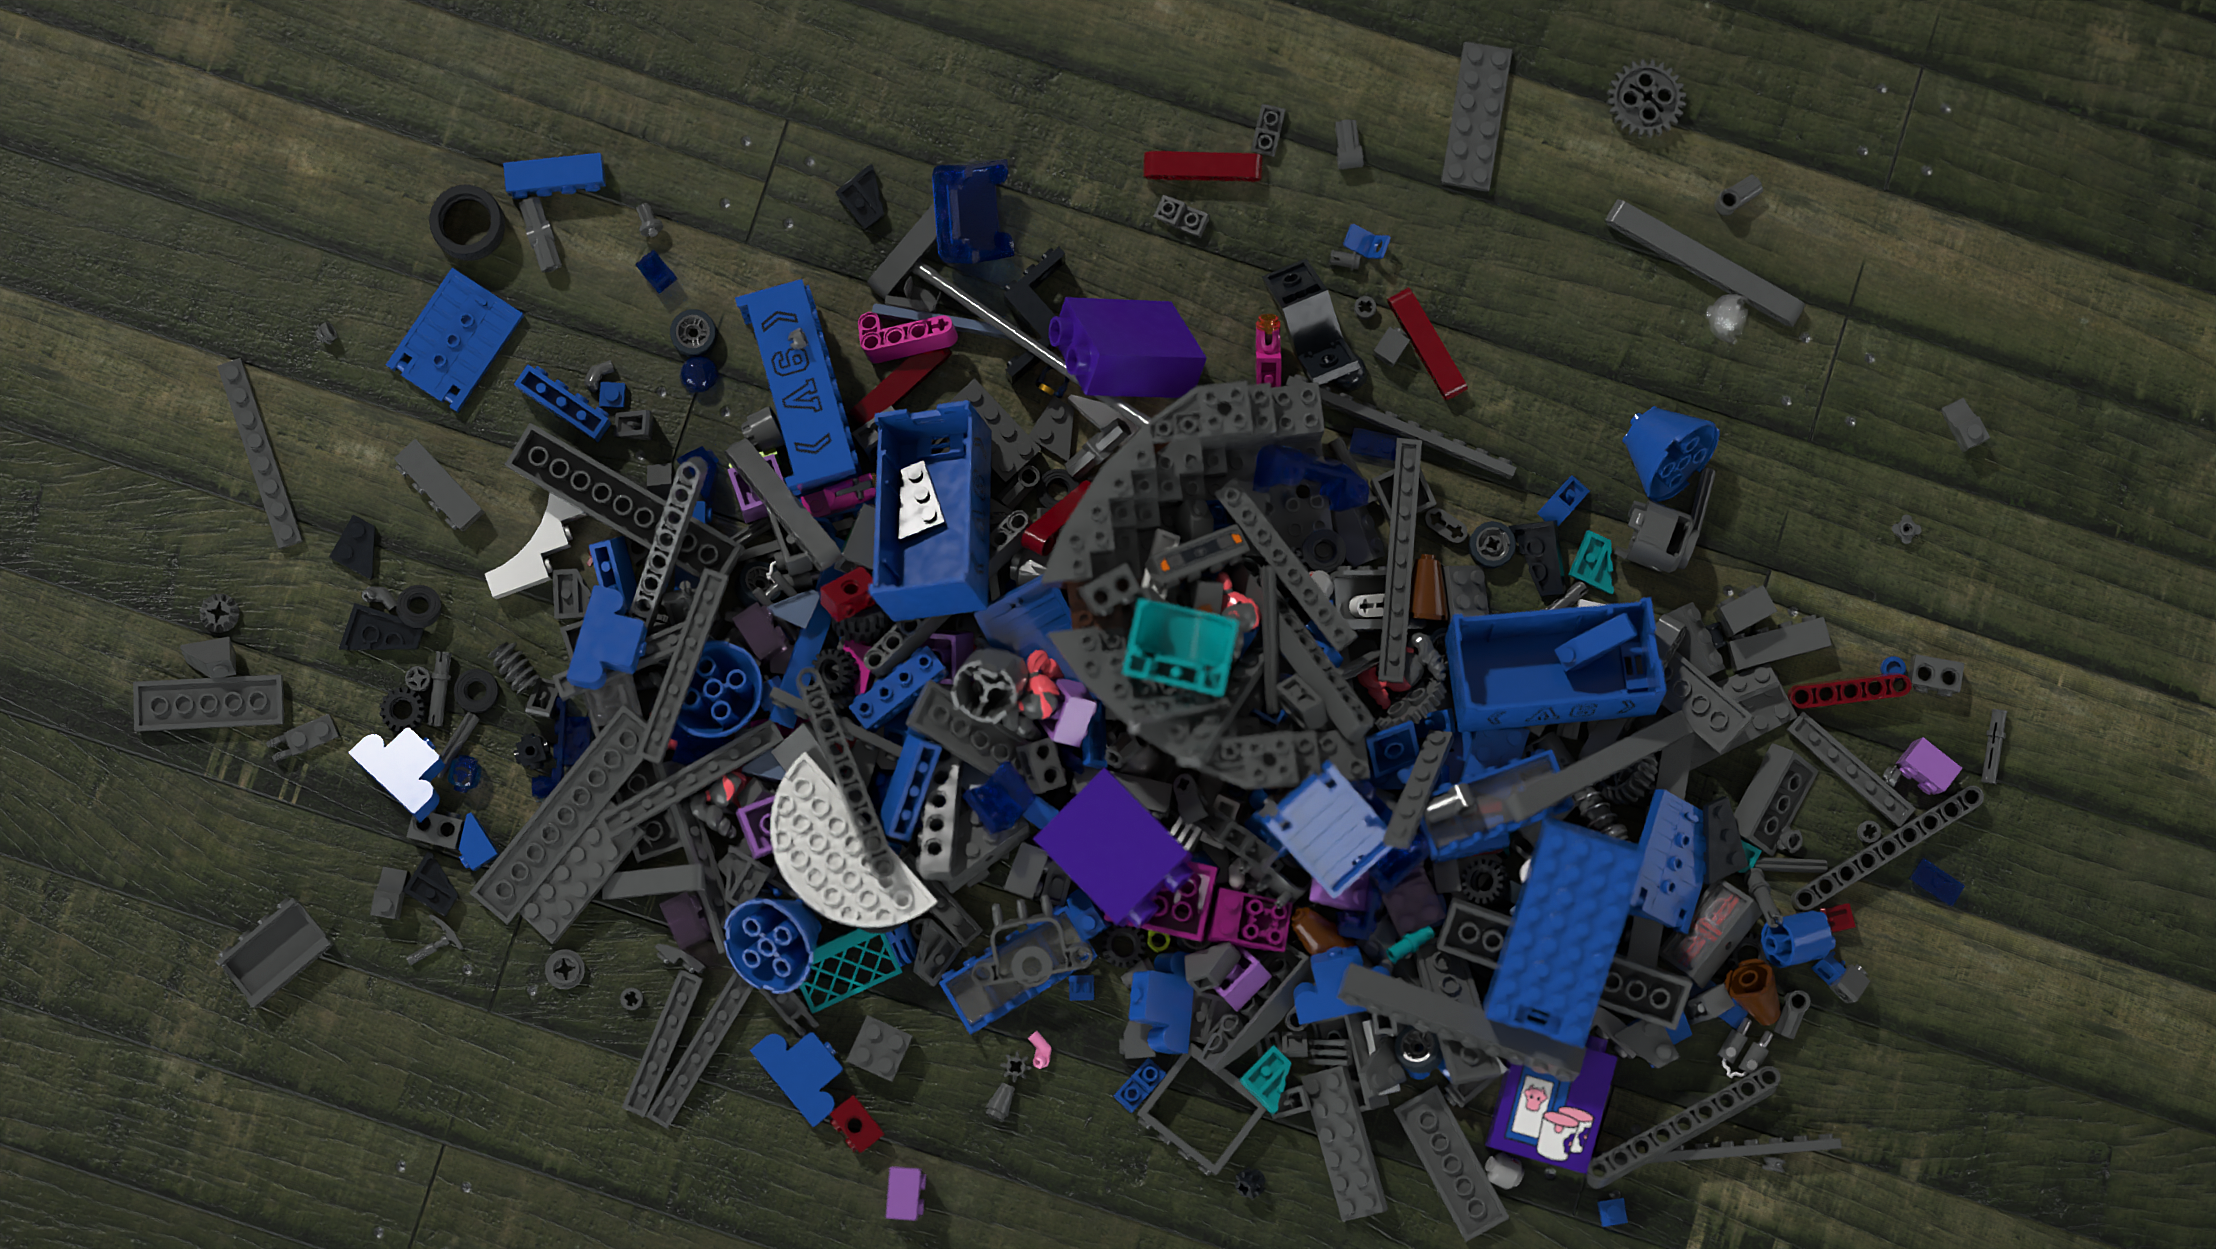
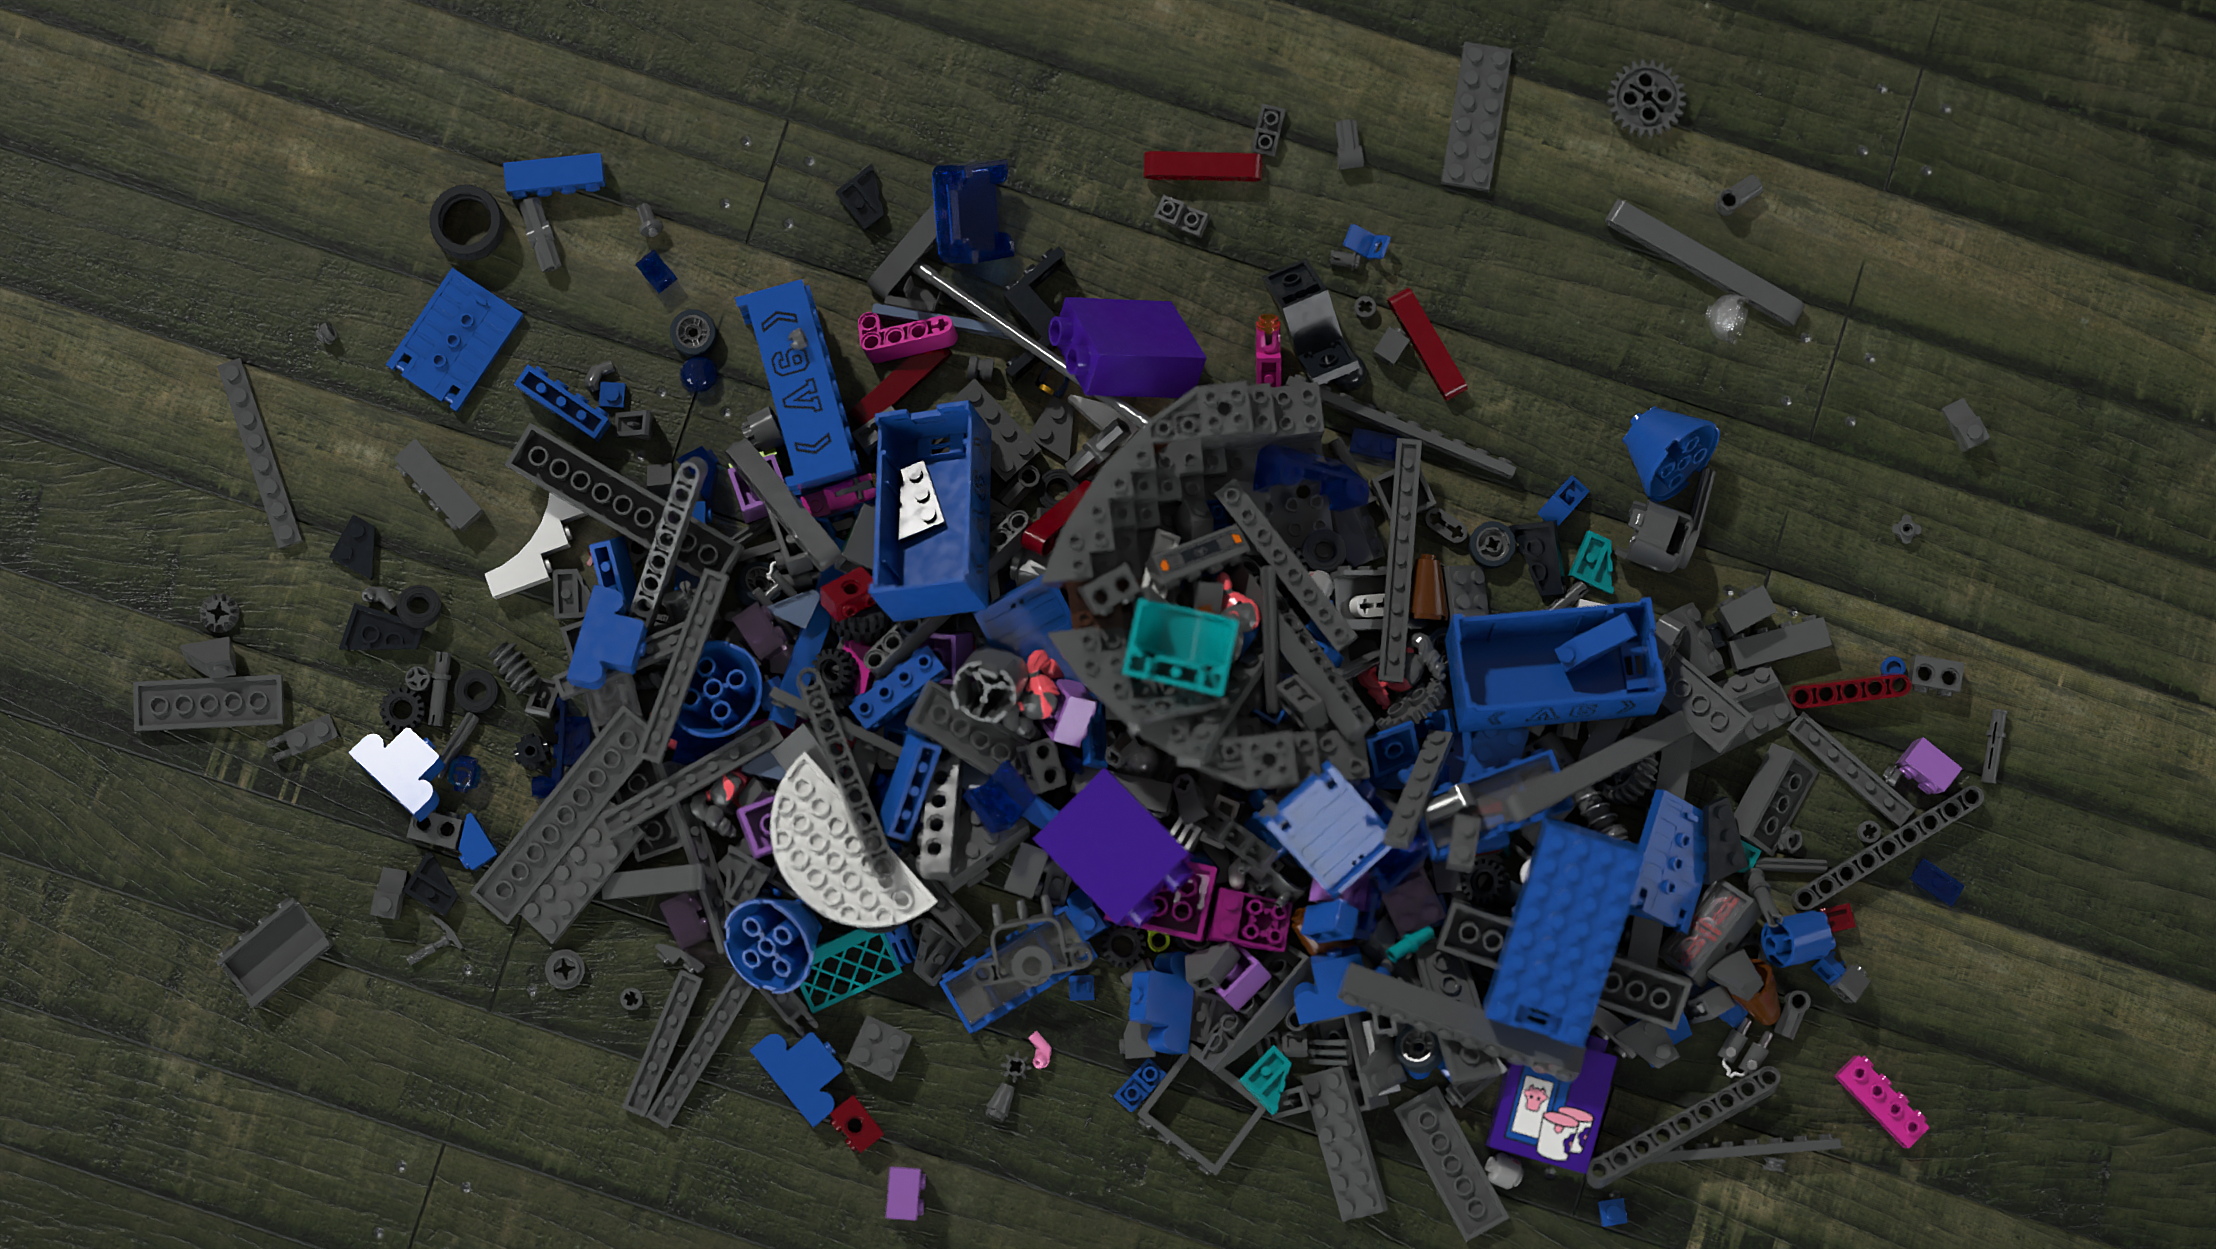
black gear [1235,1167,1266,1200] -> none
none -> dark grey wheel [967,355,995,383]
none -> blue brick [1300,899,1359,943]
none -> dark grey brick [1446,814,1481,873]
none -> dark grey slope [1706,947,1764,1002]
none -> dark pink brick [1834,1055,1930,1148]

